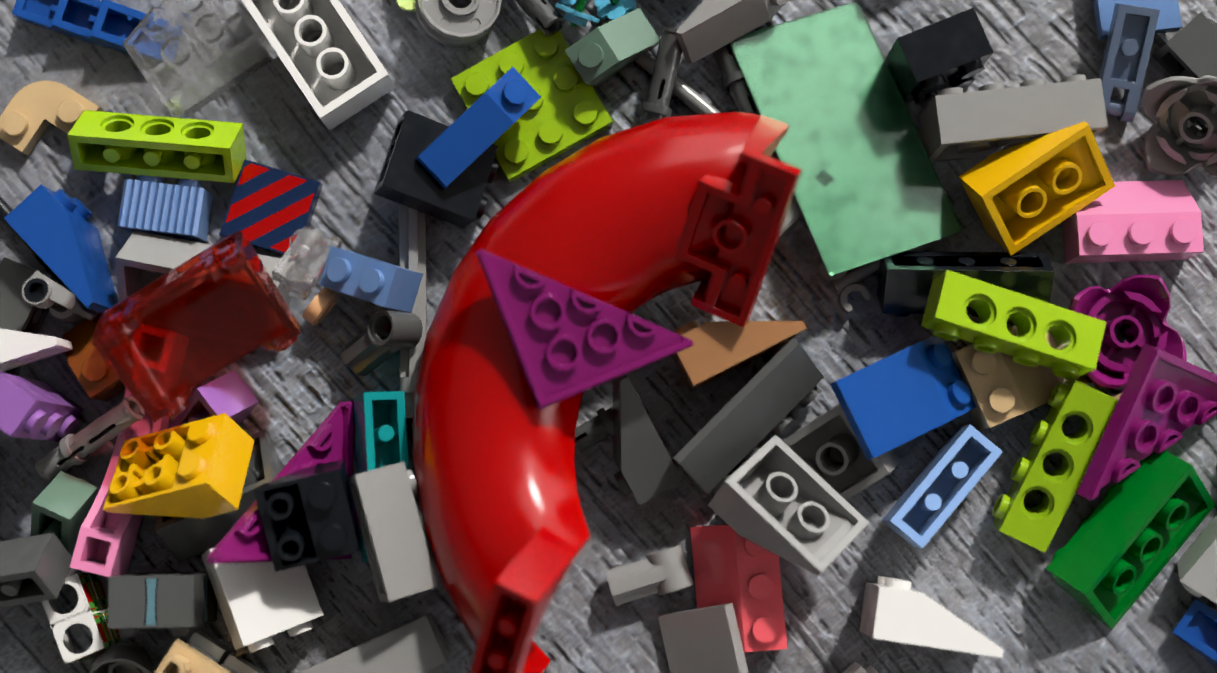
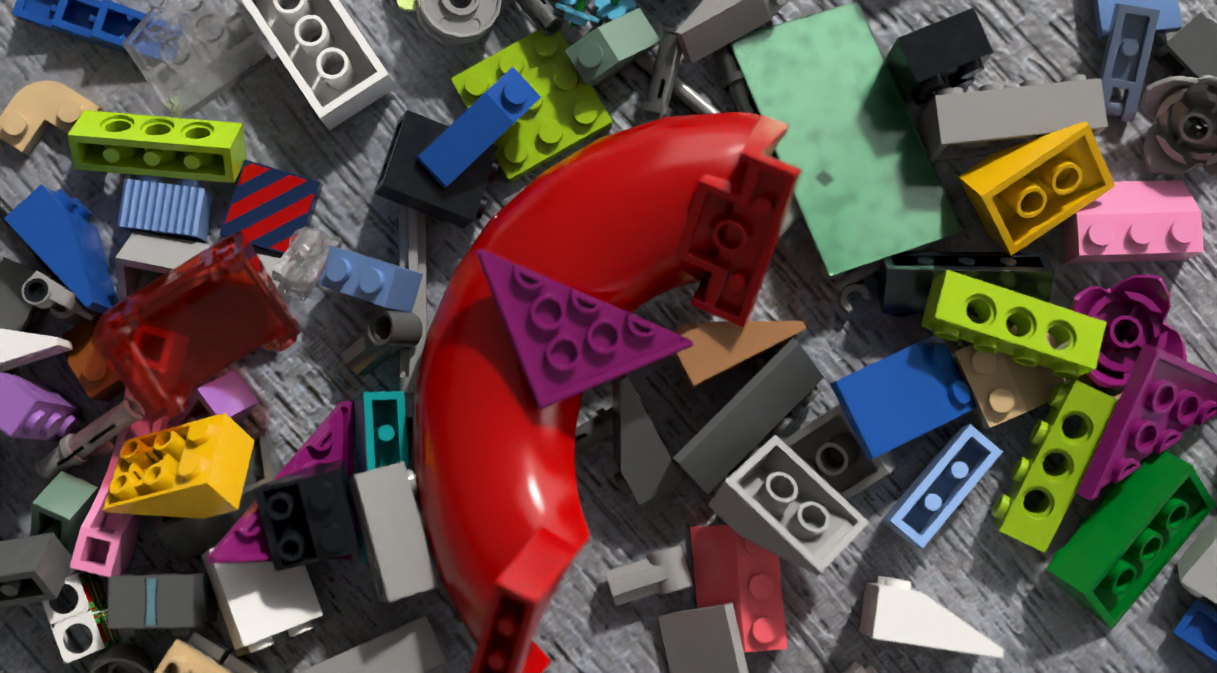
light nougat tile [302,287,339,326] -> none

